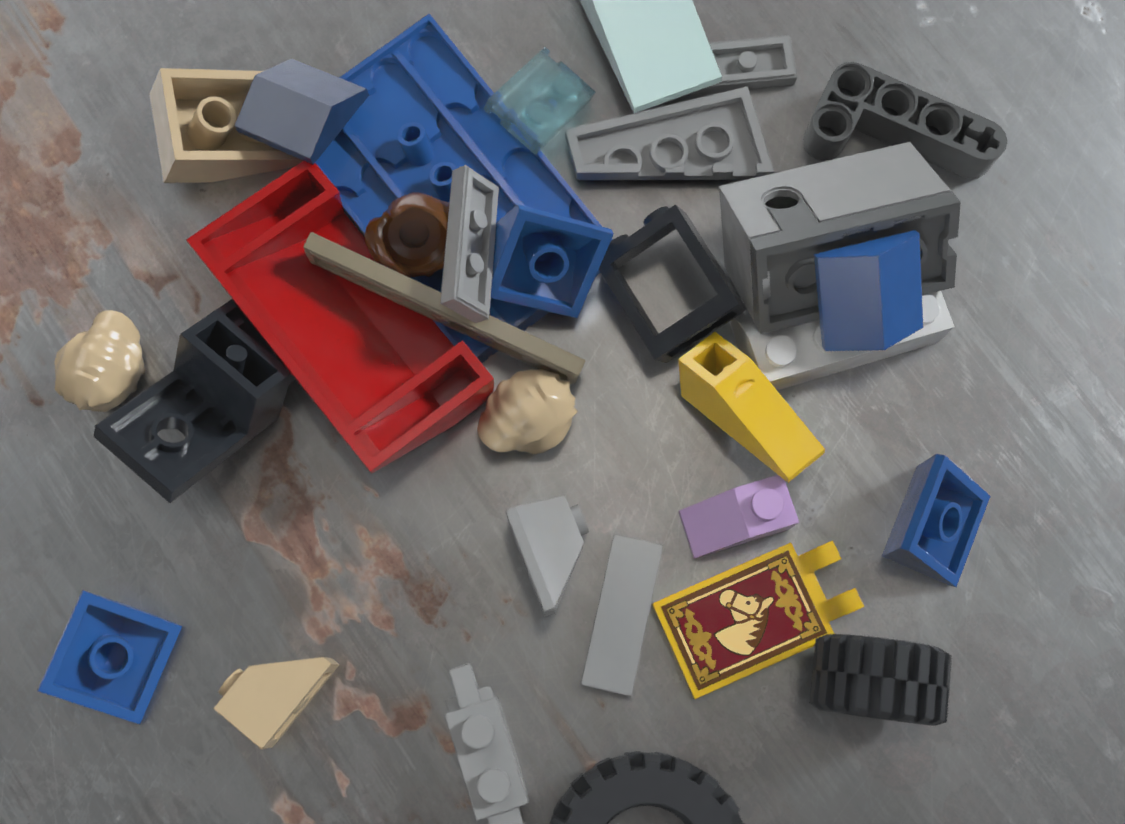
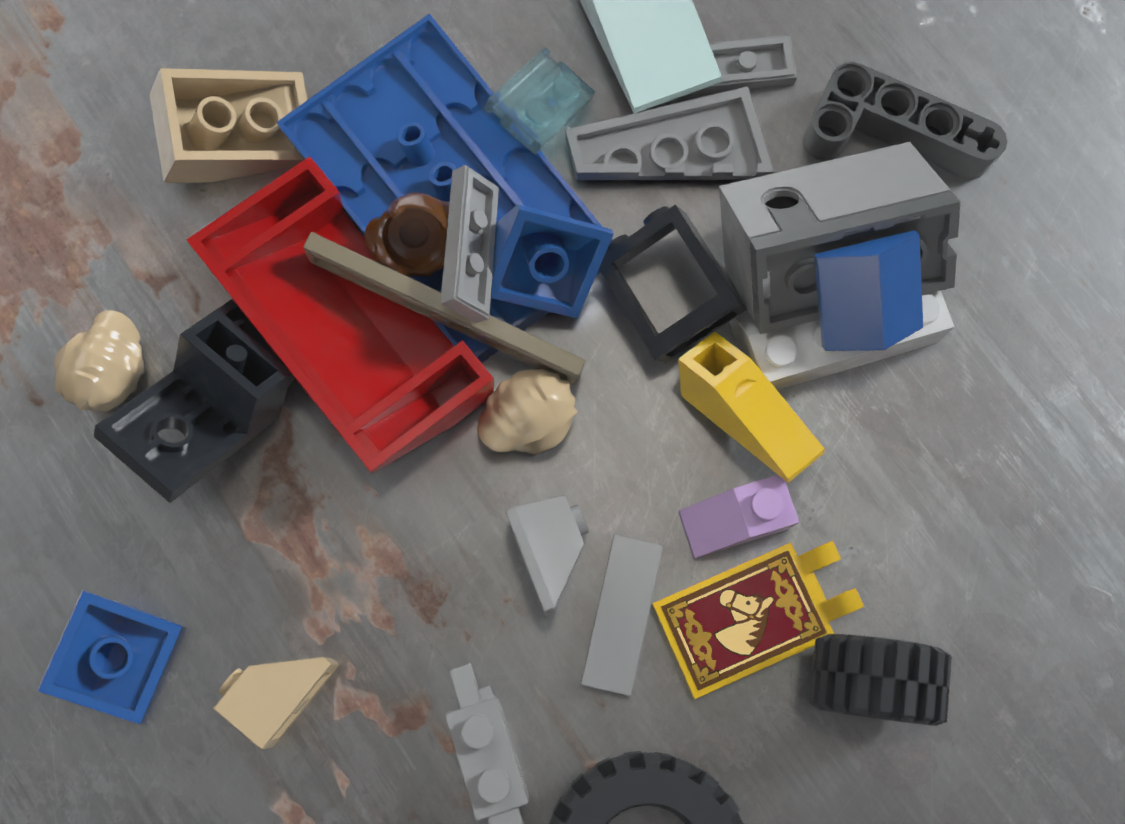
slope [234,58,369,165] -> none
blue slope [882,454,991,587] -> none

